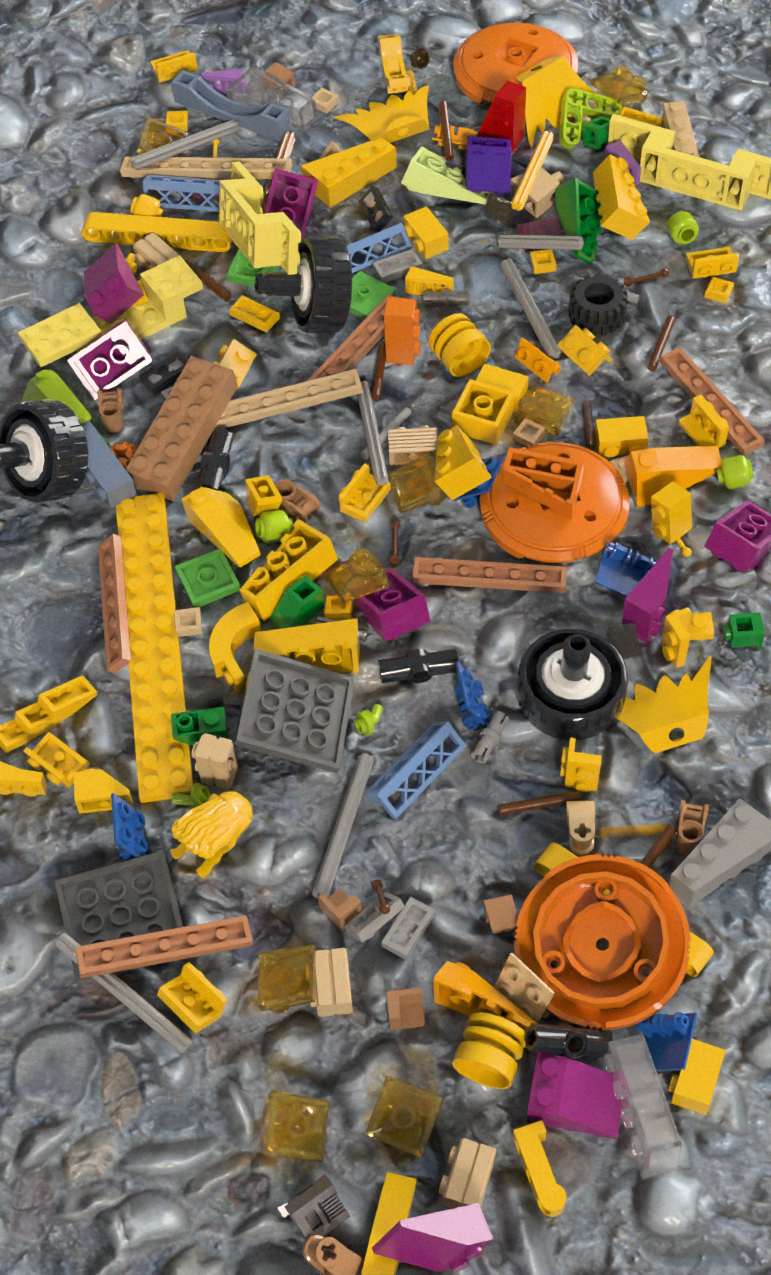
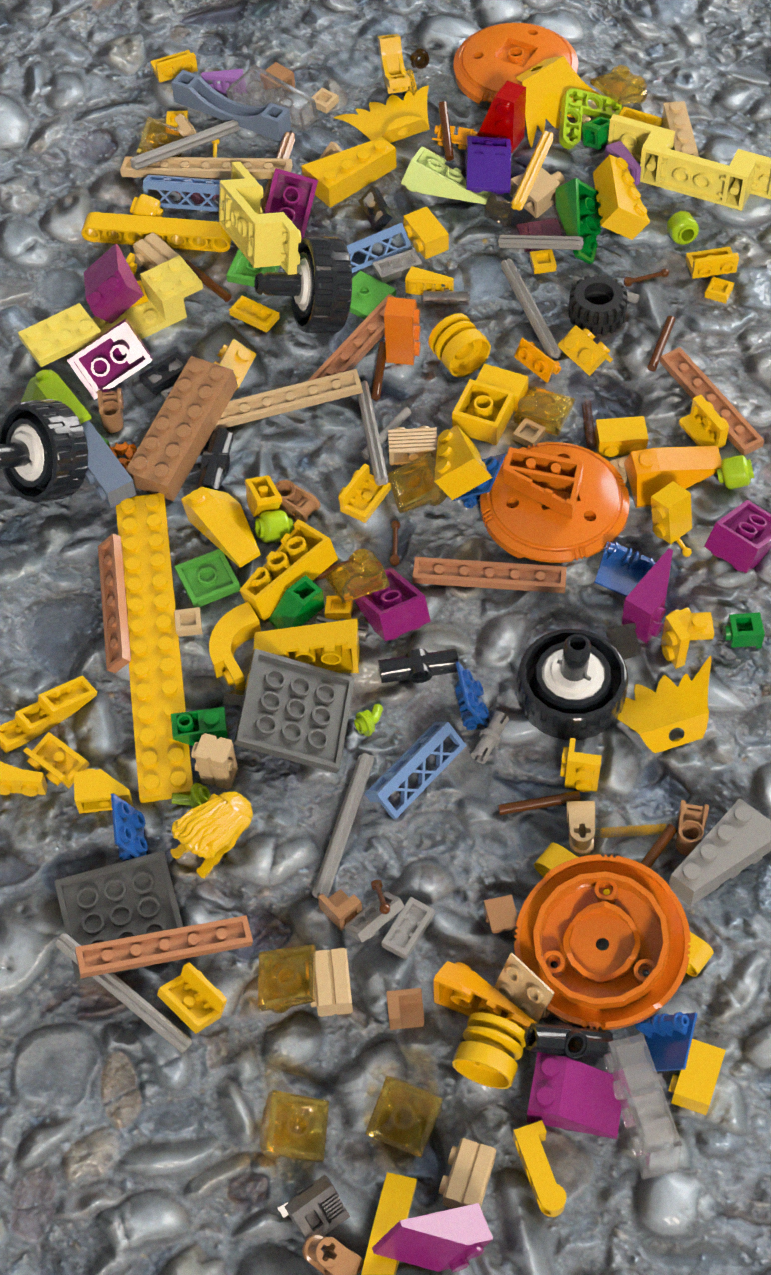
none -> tan plate [174,113,197,138]

